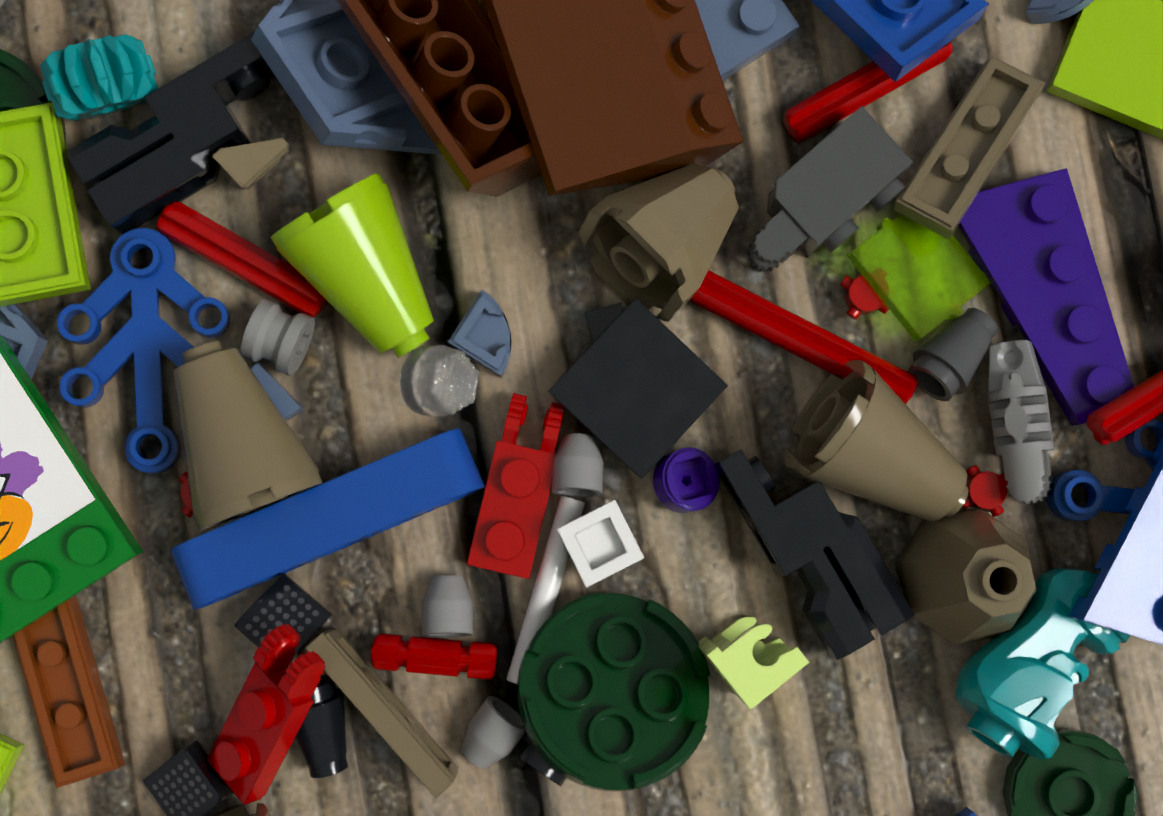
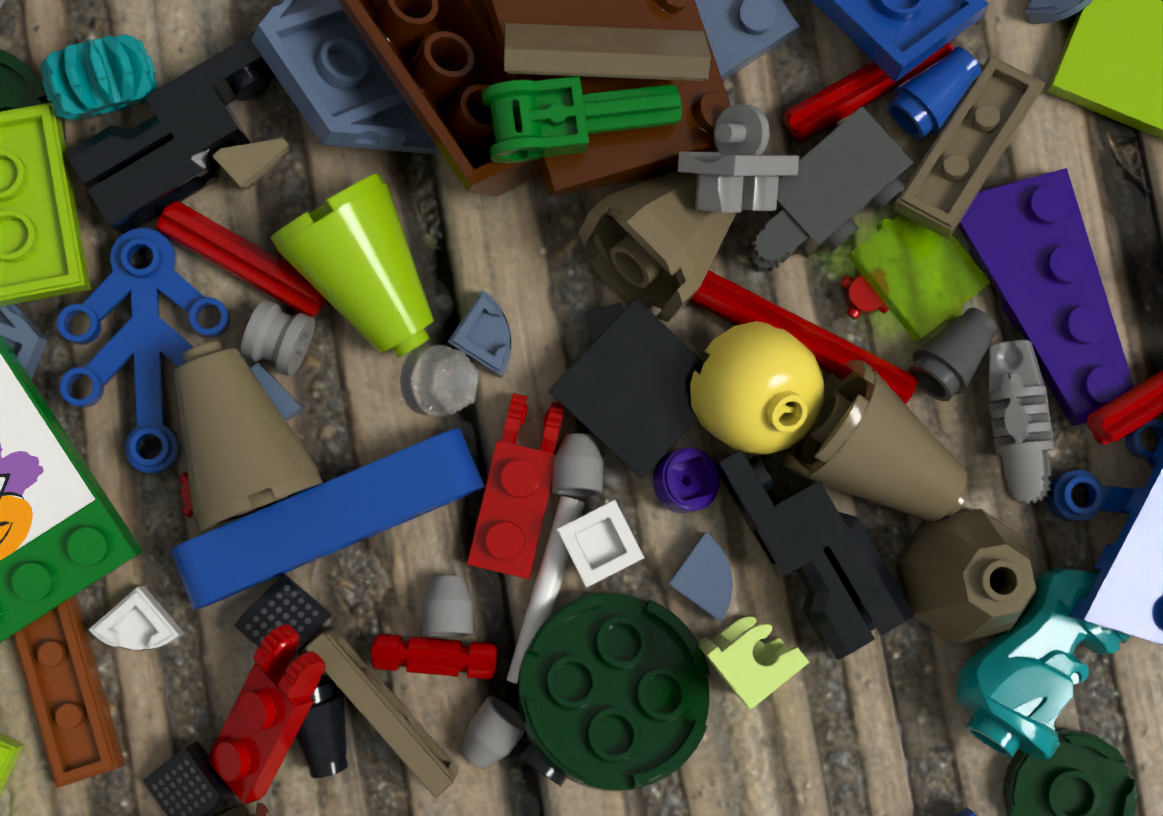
red piece [962,465,1008,517] -> none
none -> white tile [89,586,185,650]
none -> green connector [481,76,682,163]
none -> dark tan tile [504,23,711,81]
none -> sand blue tile [668,532,733,622]
none -> light grey hips [678,104,799,213]
none -> light yellow cylinder [690,321,824,455]
none -> blue cone [887,47,982,140]

